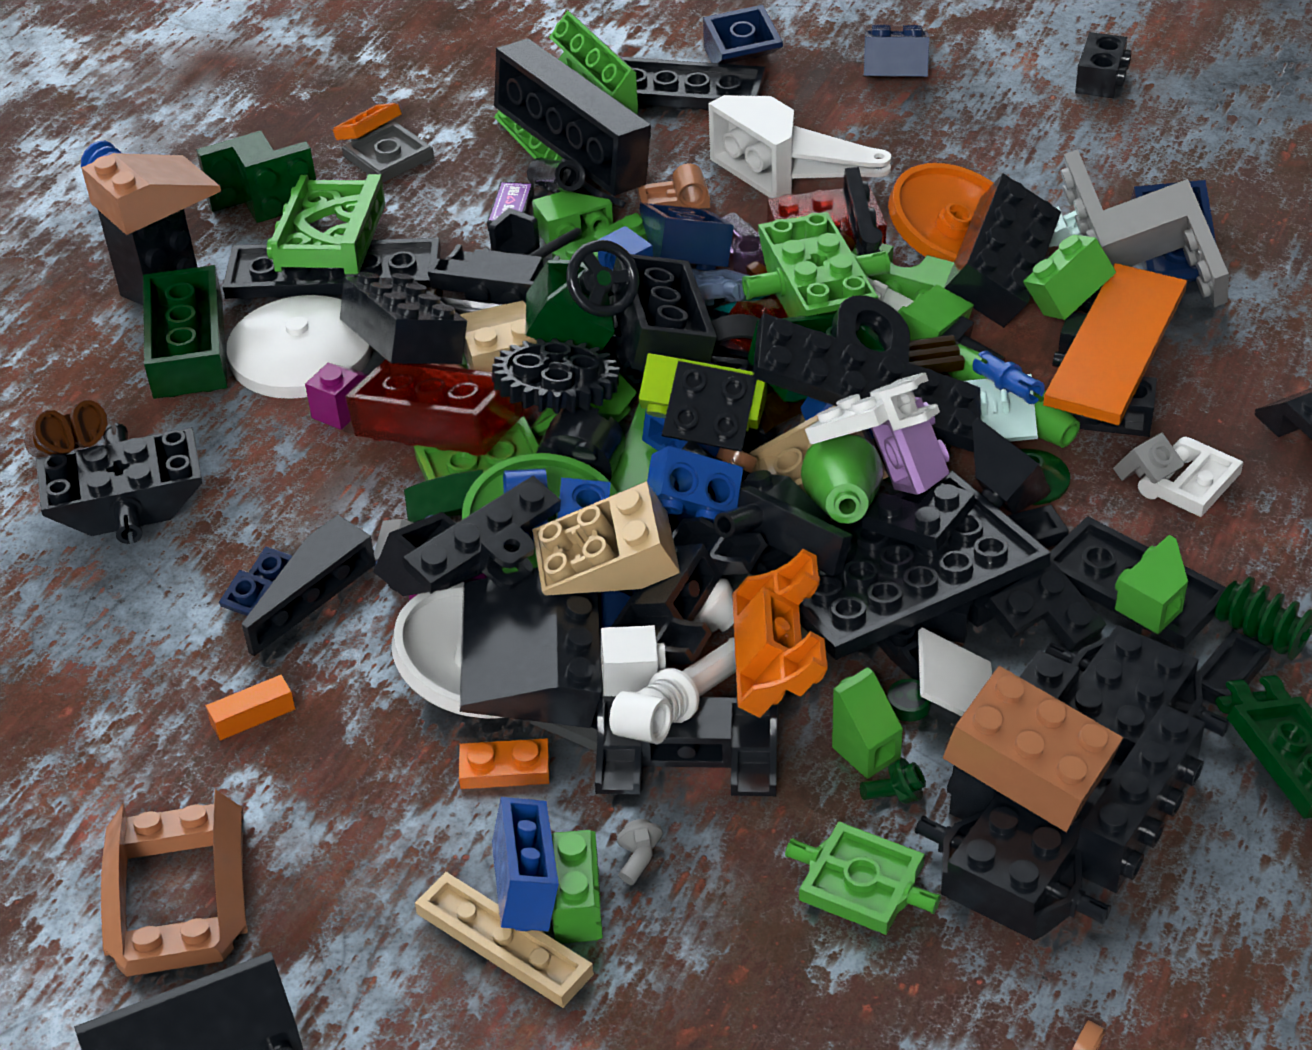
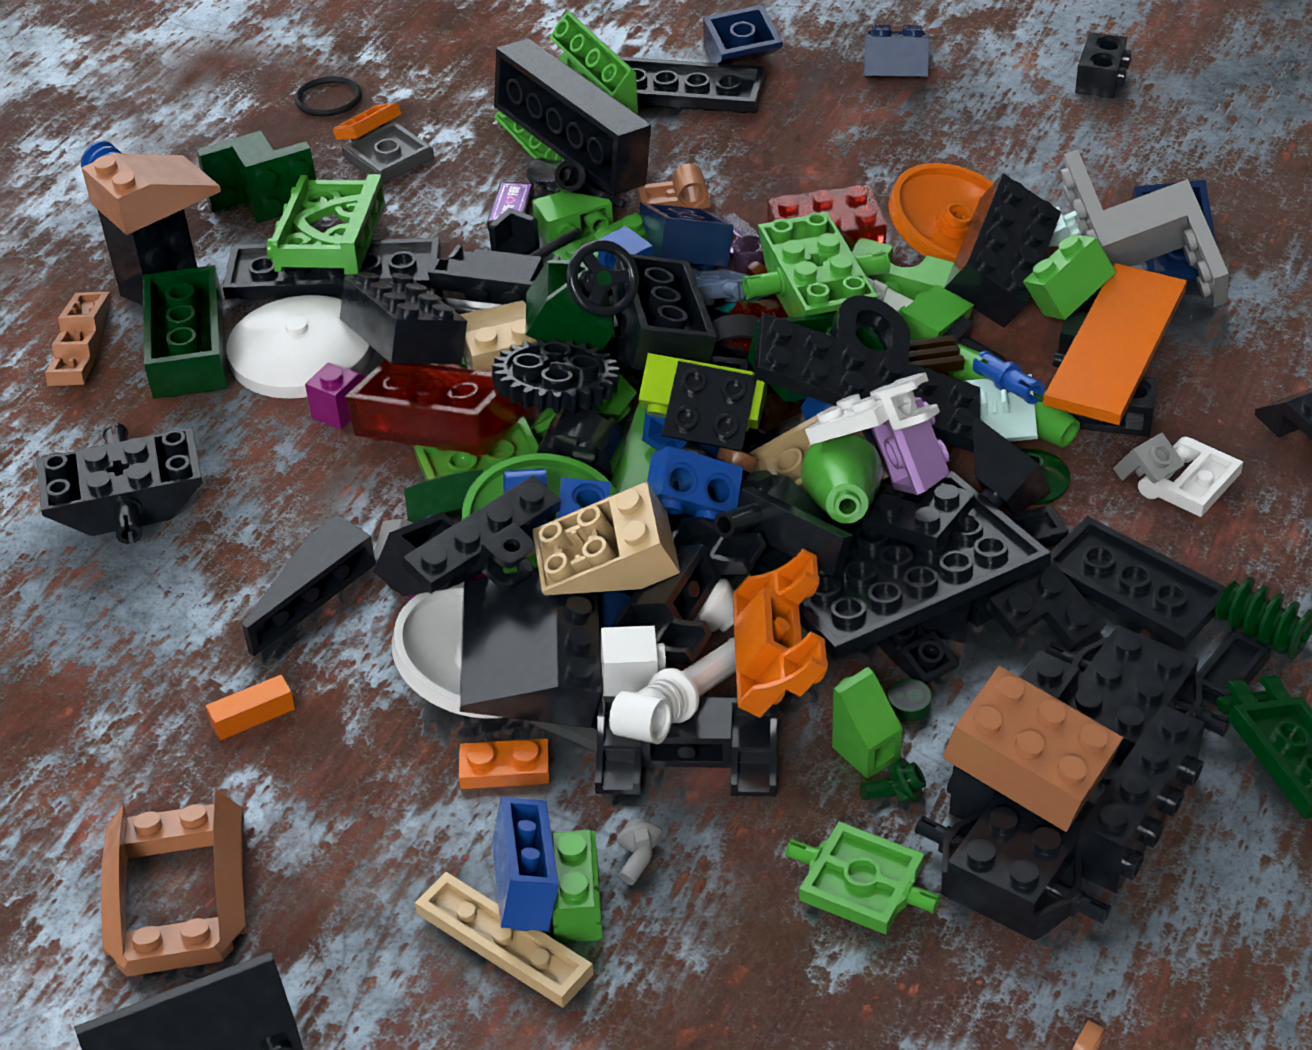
reddish brown piece [24,400,108,457] -> none
dark blue slope [219,546,292,616] -> none
white slope [709,95,891,202] -> none
black plate [842,167,883,256] -> none
white piece [918,628,992,716] -> none
bright green slope [1115,535,1188,634] -> none
none -> nougat slope [45,291,111,386]
none -> black tyre [295,76,362,117]

